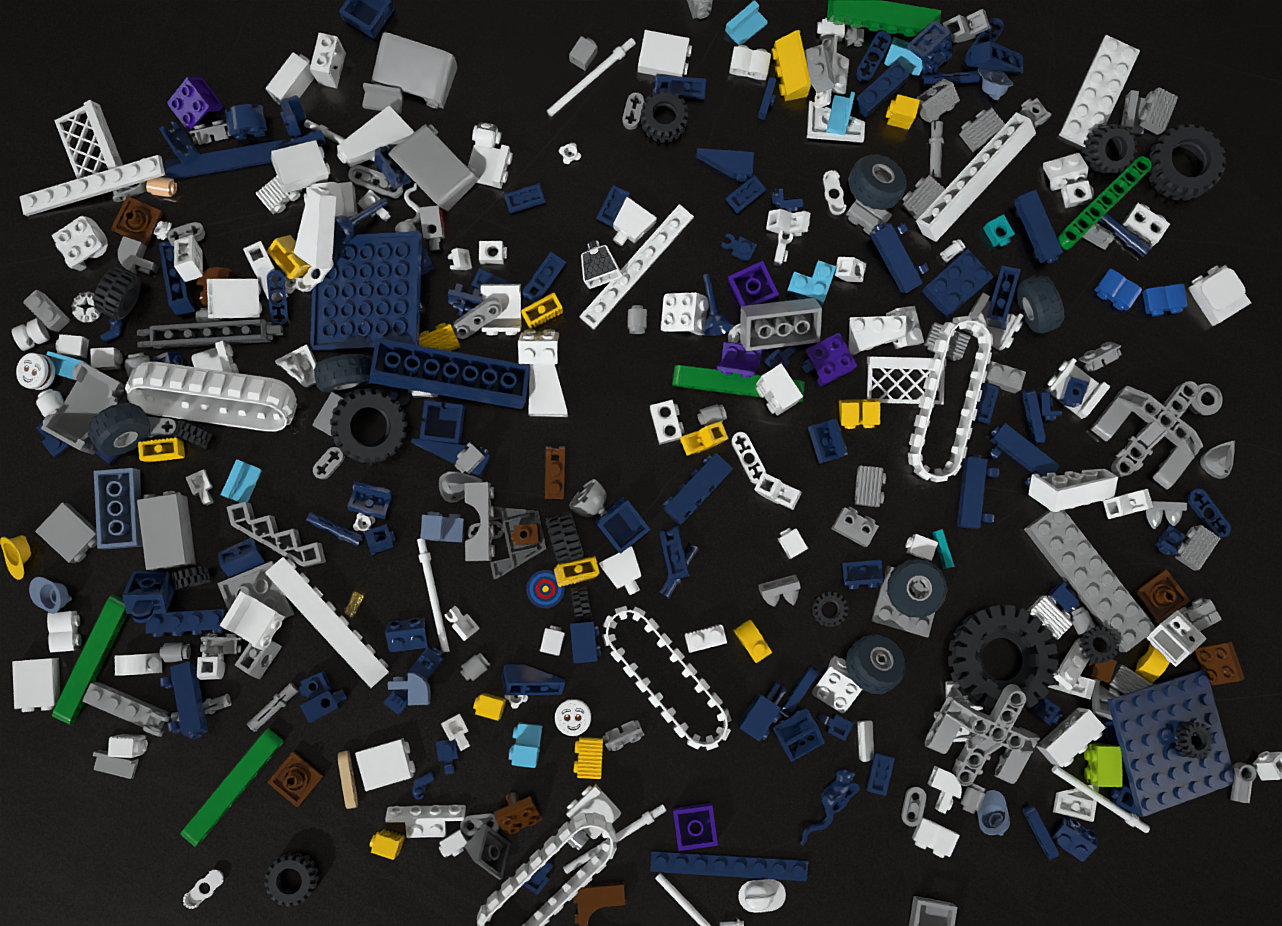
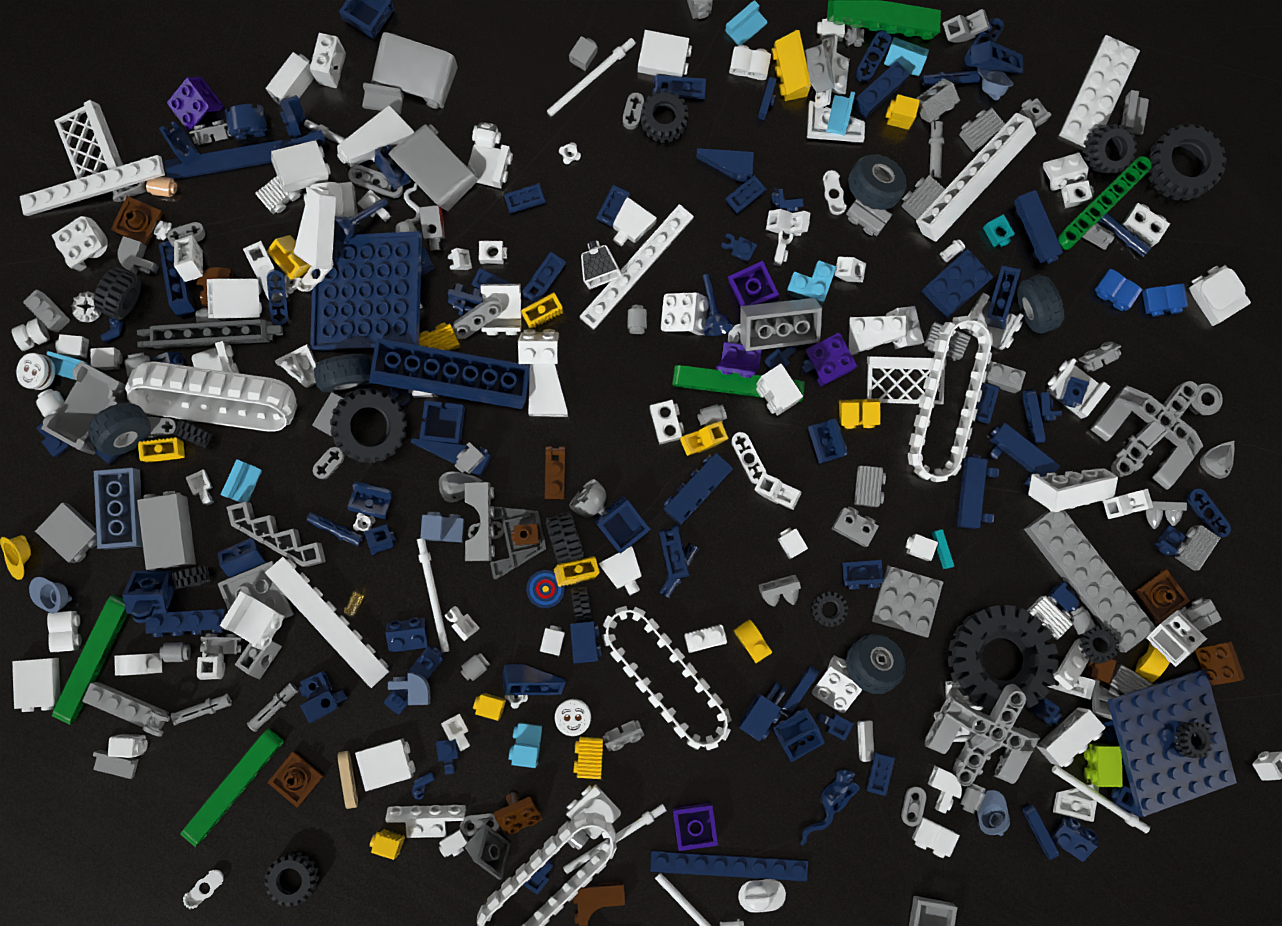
dark blue brick [160,661,208,739] -> none
dark blue brick [869,222,929,293] -> none
black wheel [887,559,947,618] -> none
dark blue bracket [907,20,953,75] -> none
light grey brick [1138,88,1178,135] -> none
light grey piece [1231,762,1256,803] -> none

